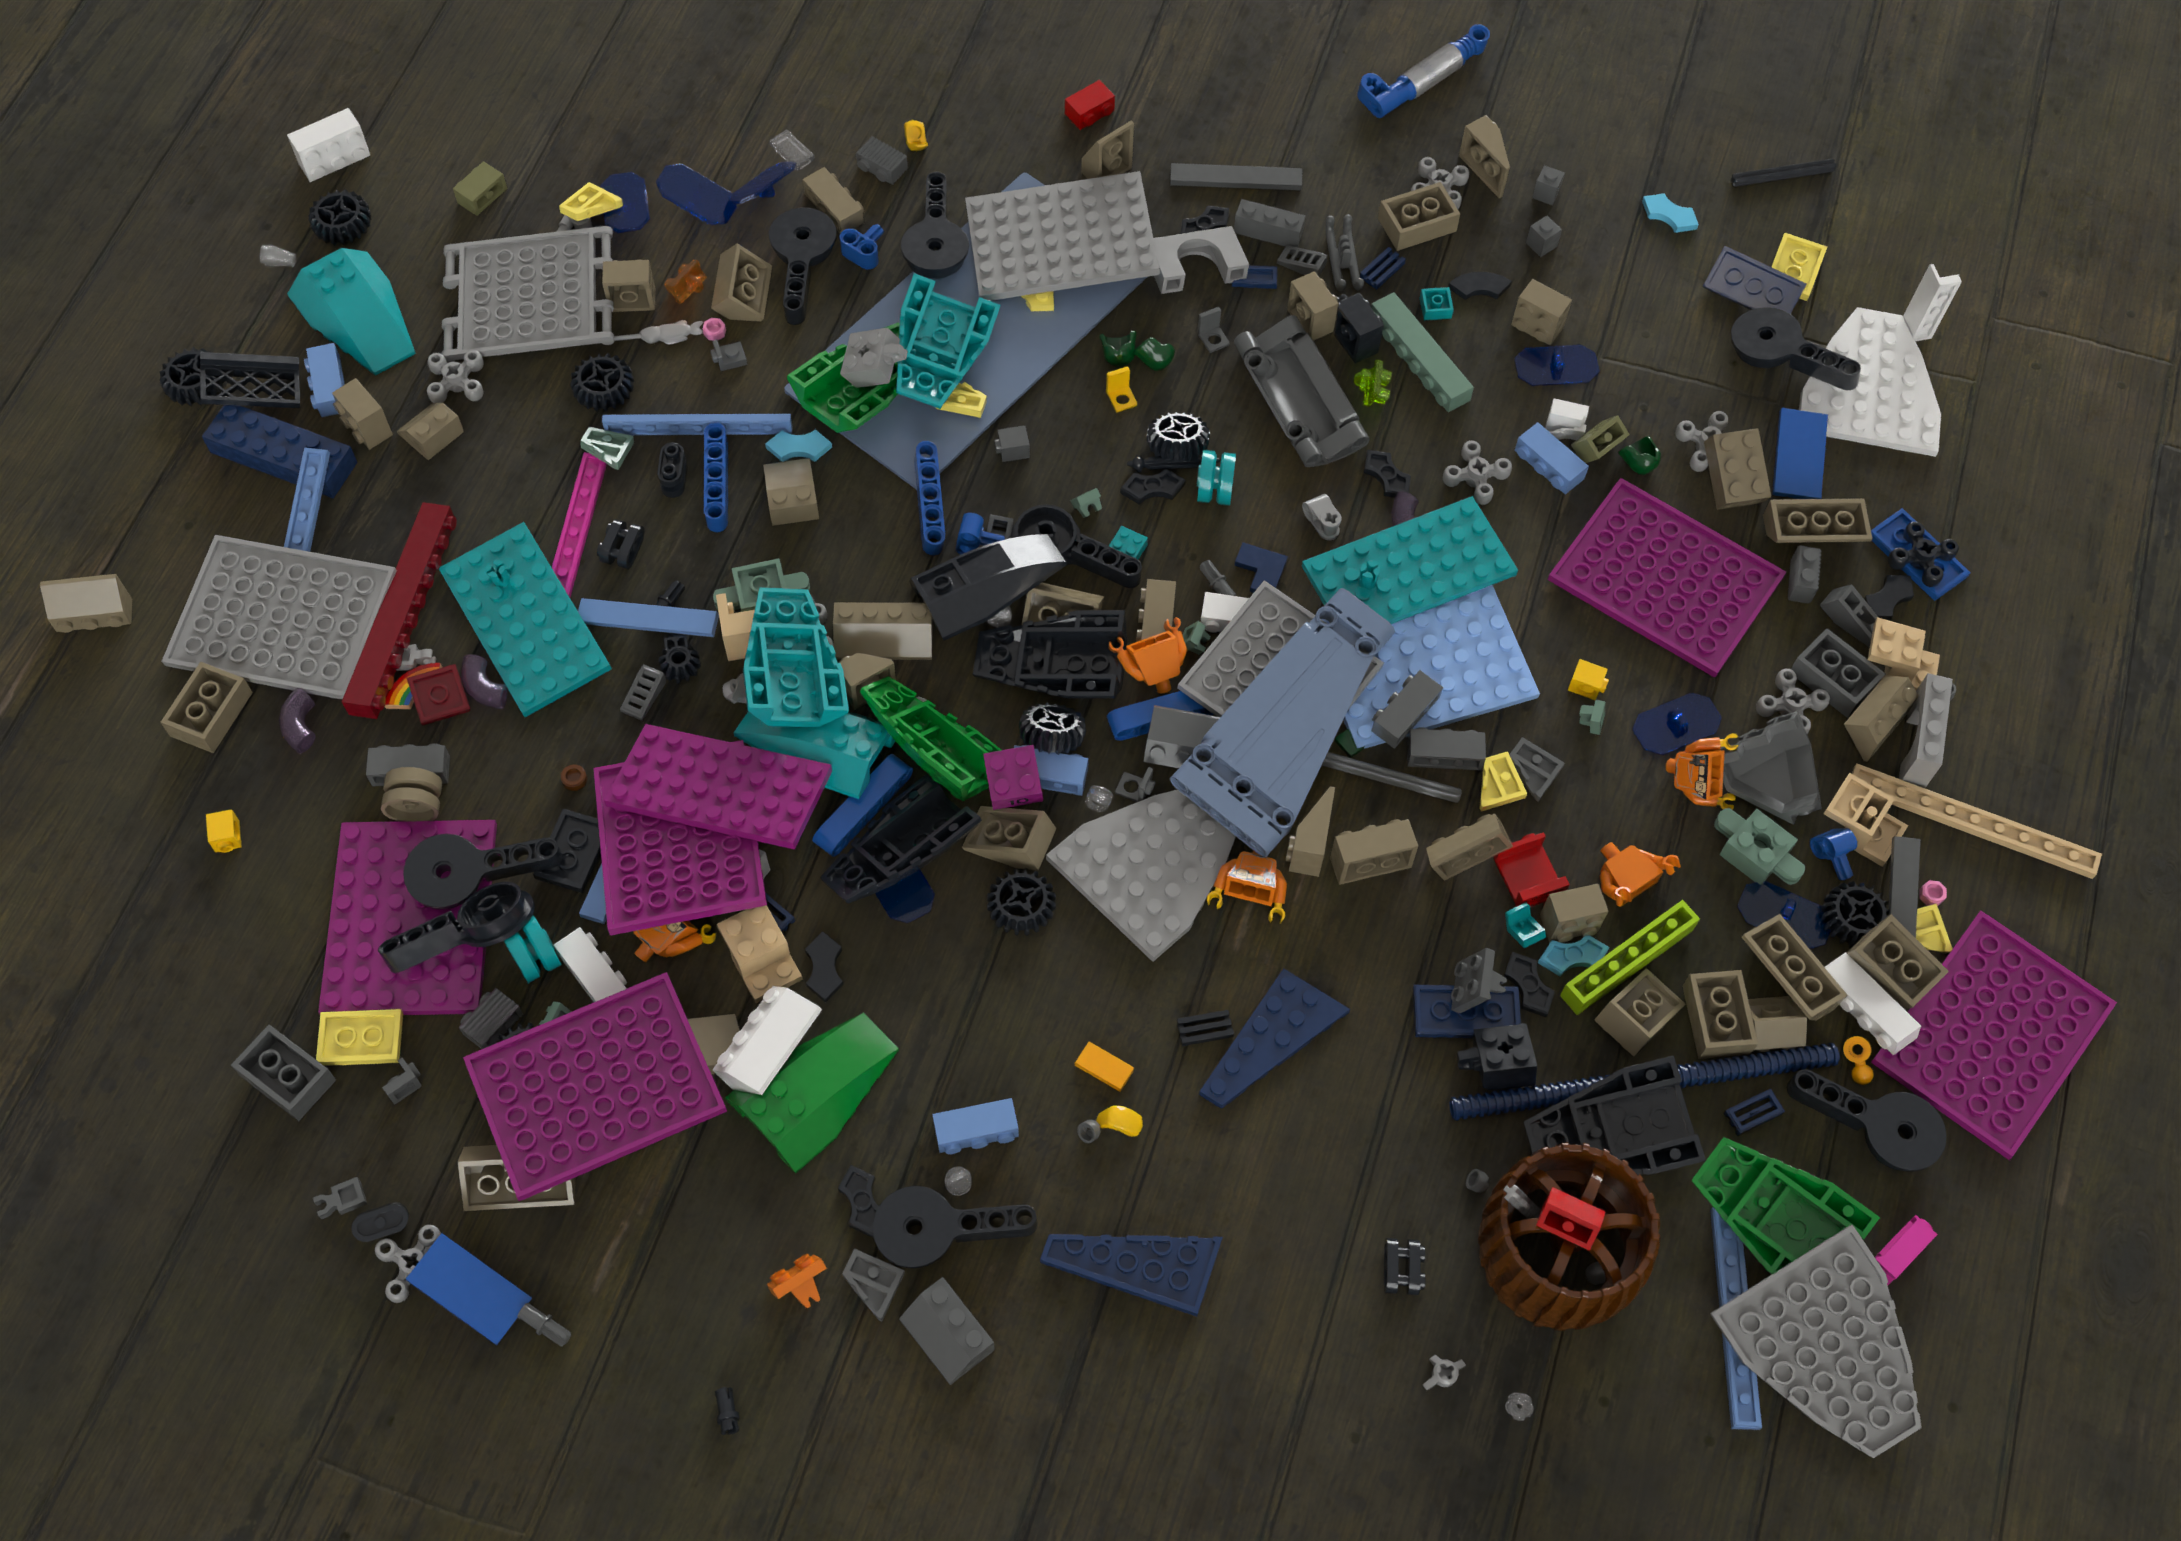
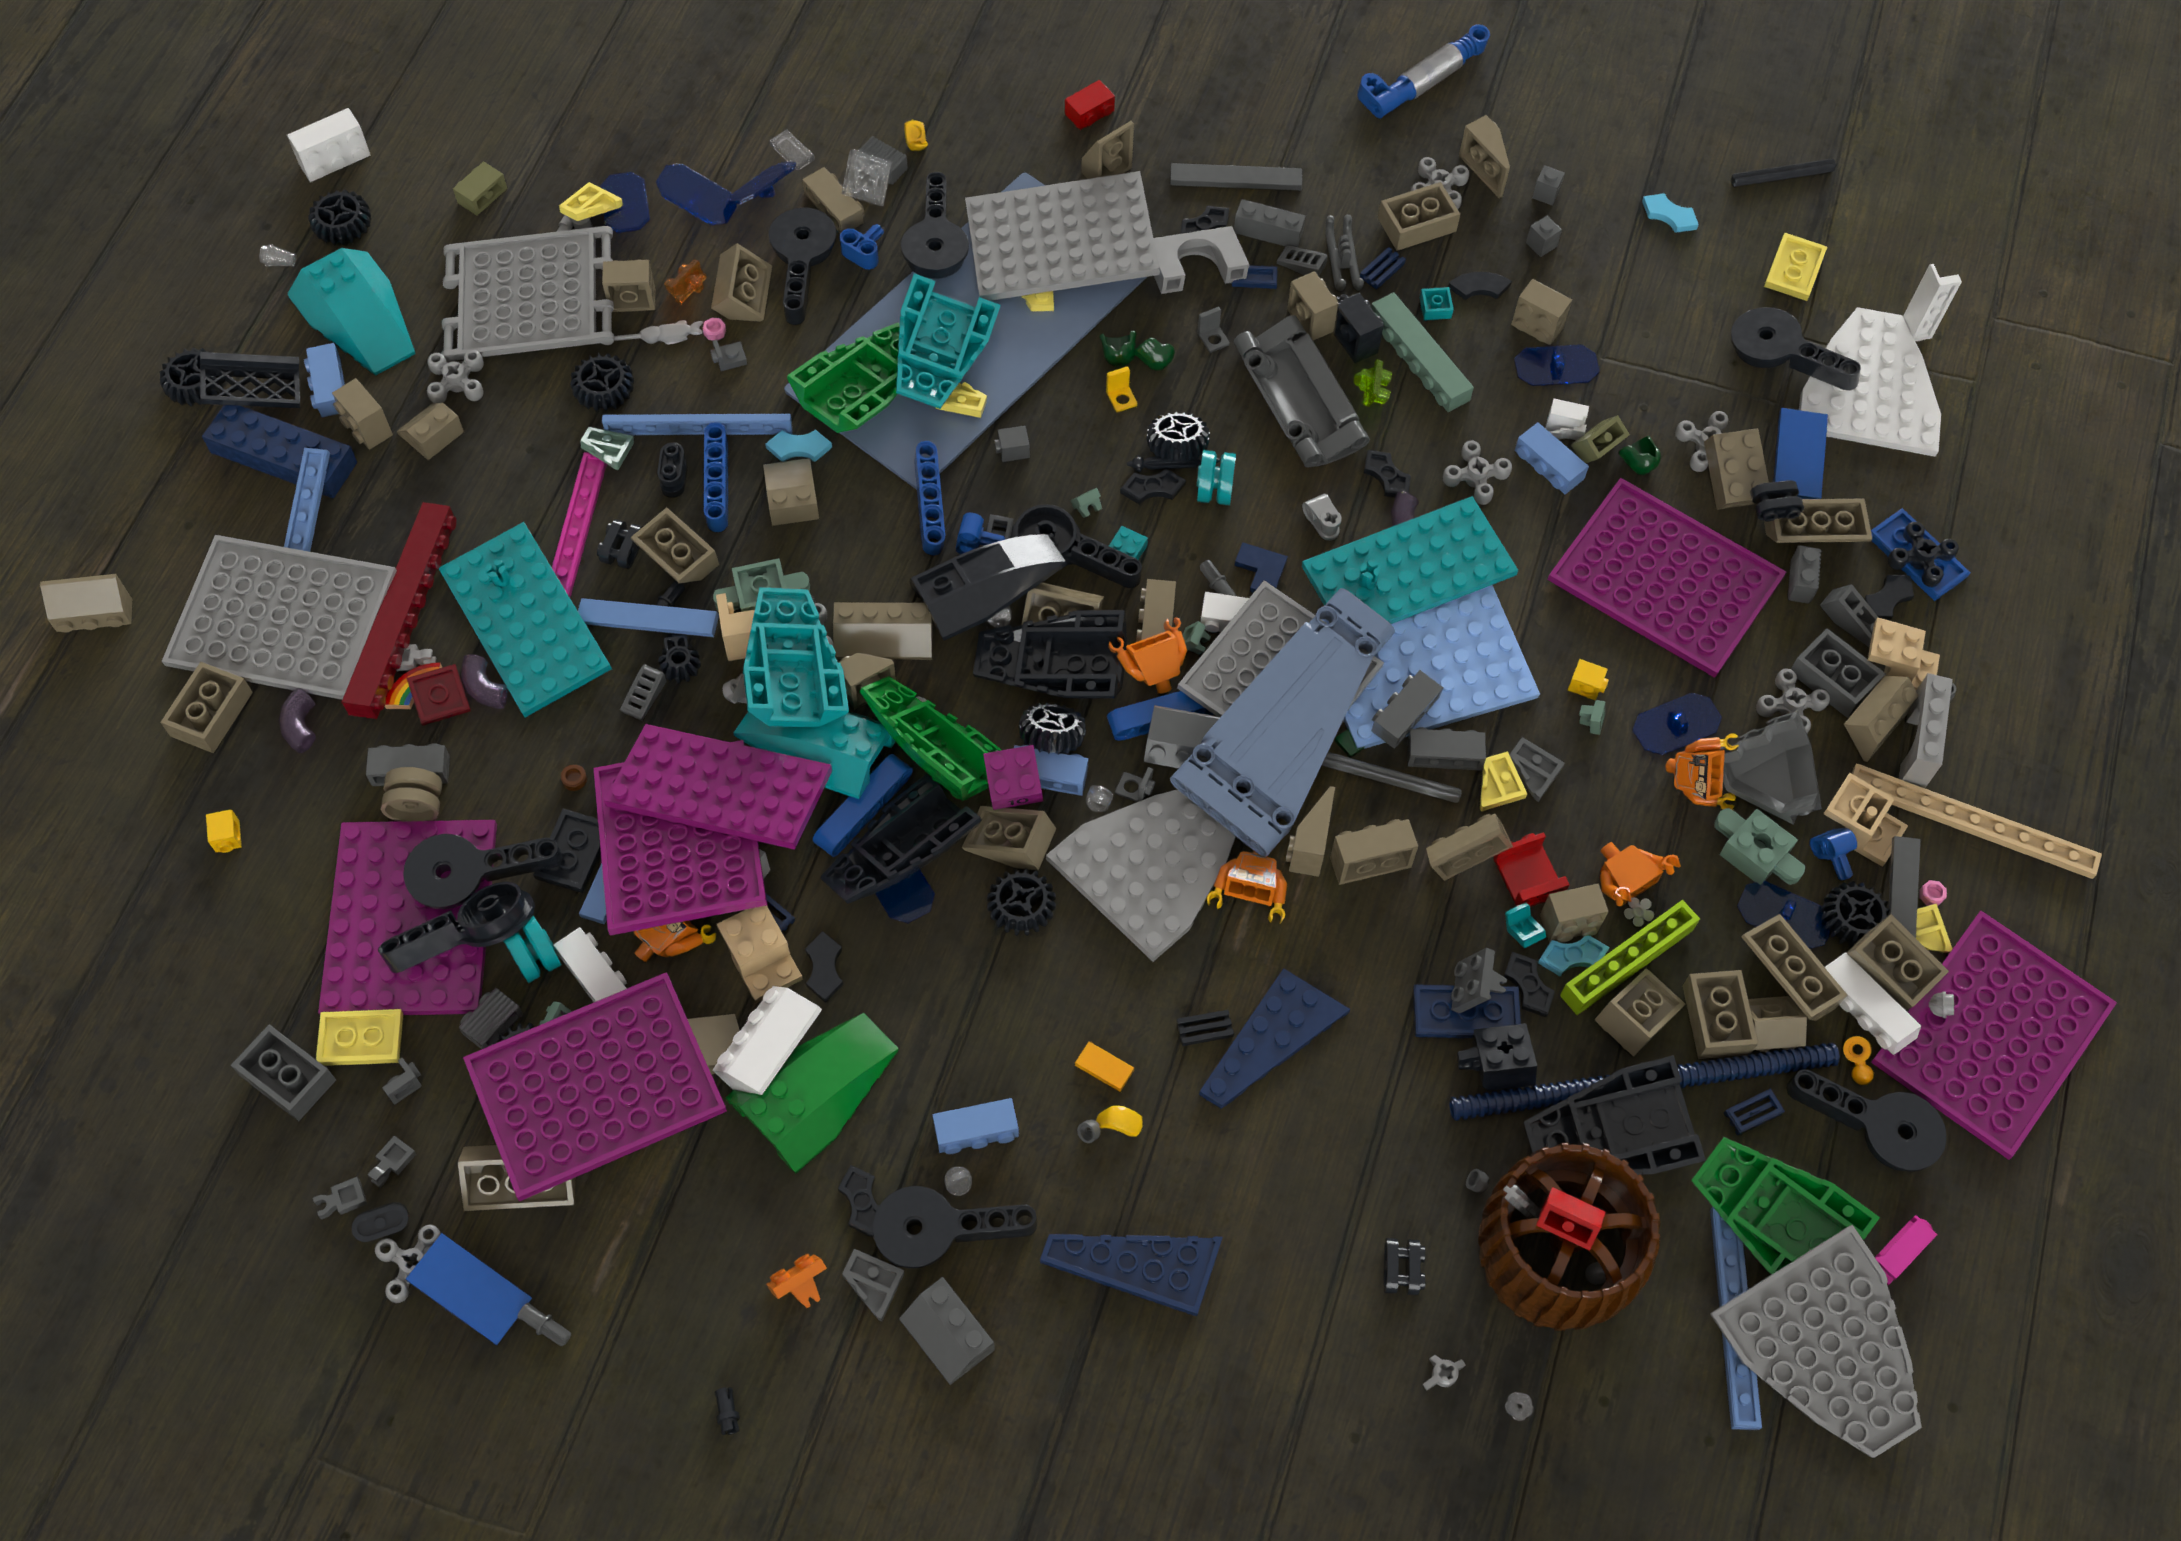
light grey hinge [840,328,908,388] -> none
dark blue piece [1703,246,1807,314] -> none
none -> dark grey plate [368,1136,417,1188]
none -> dark tan slope [631,507,719,583]
none -> clear tile [842,149,892,206]
none -> light grey plant [1624,897,1654,927]
none -> black brick [1750,480,1804,522]
none -> light grey plate [1929,992,1954,1018]

